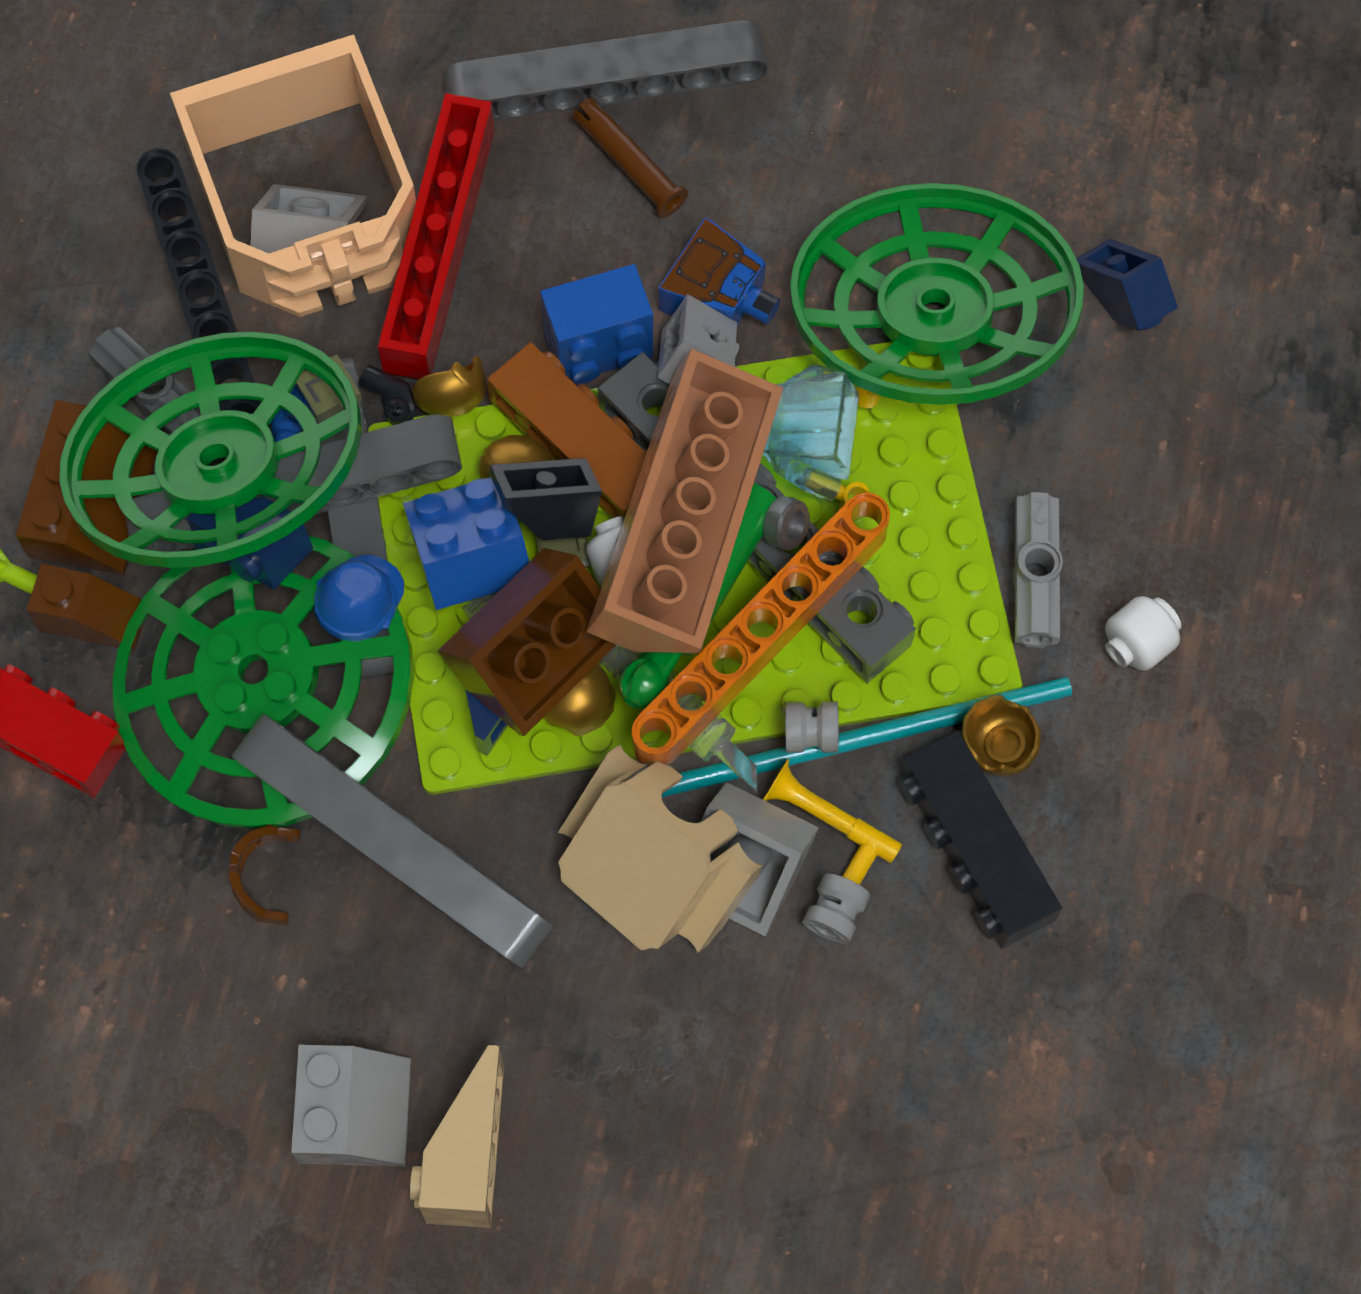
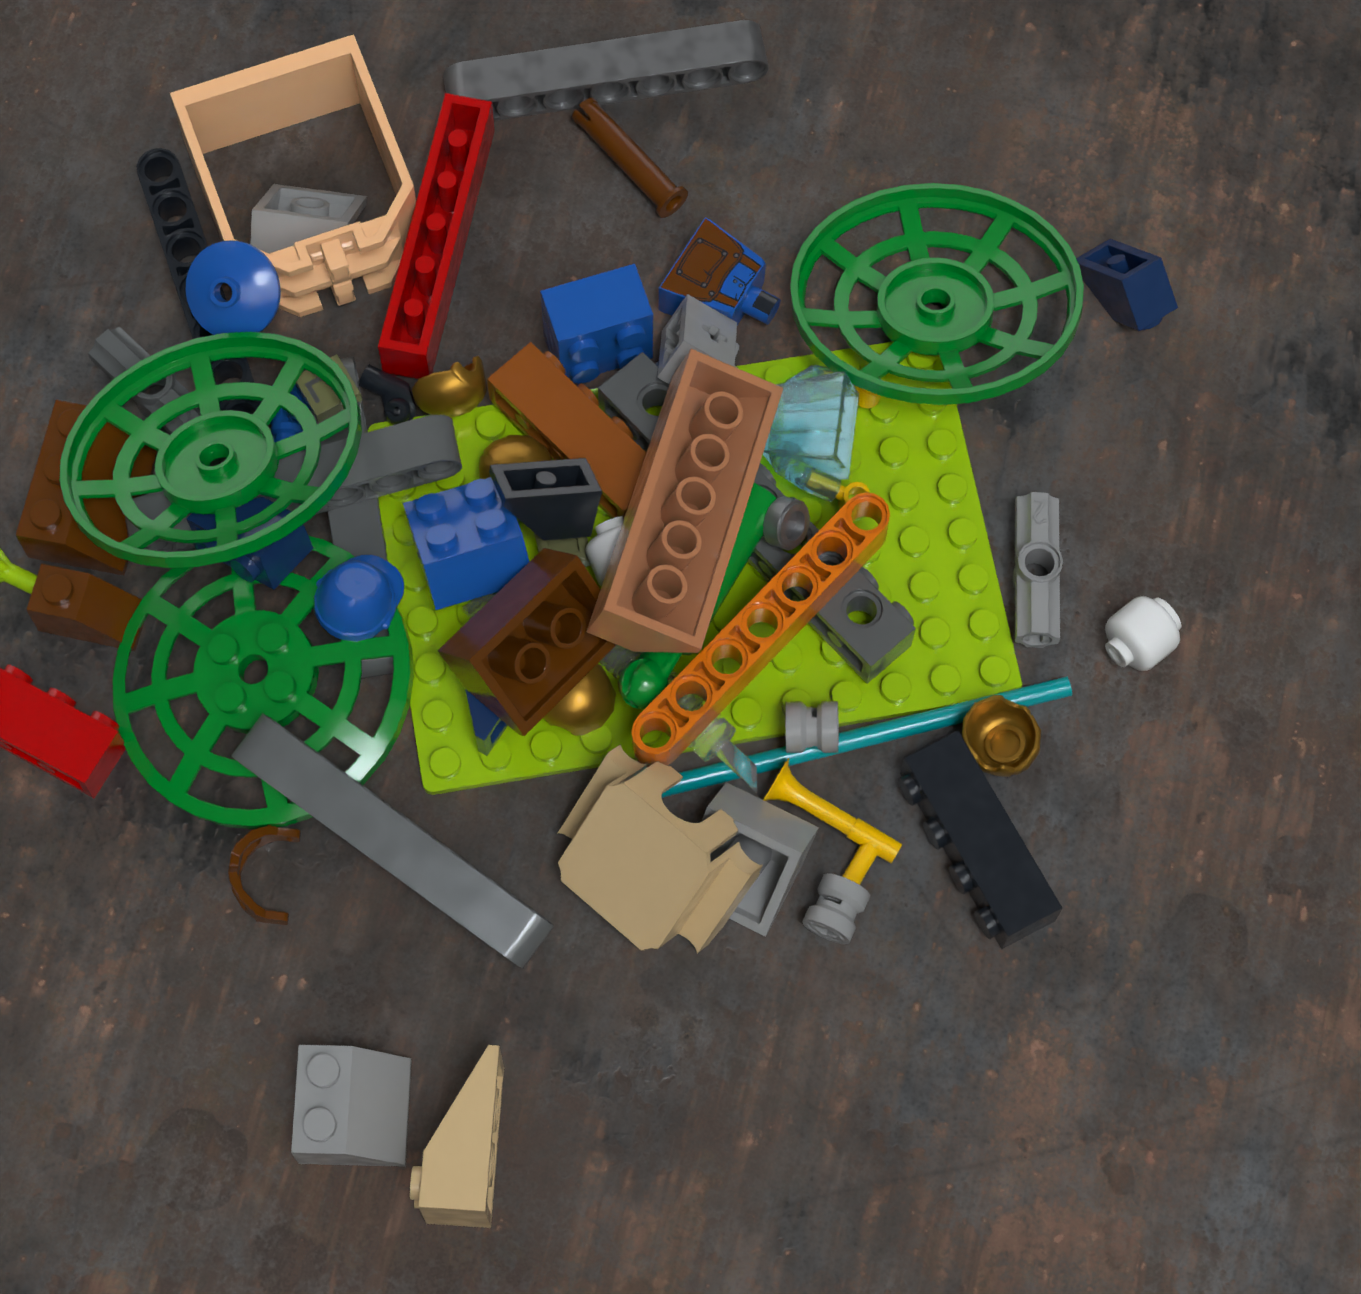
none -> blue dish [185,240,281,335]

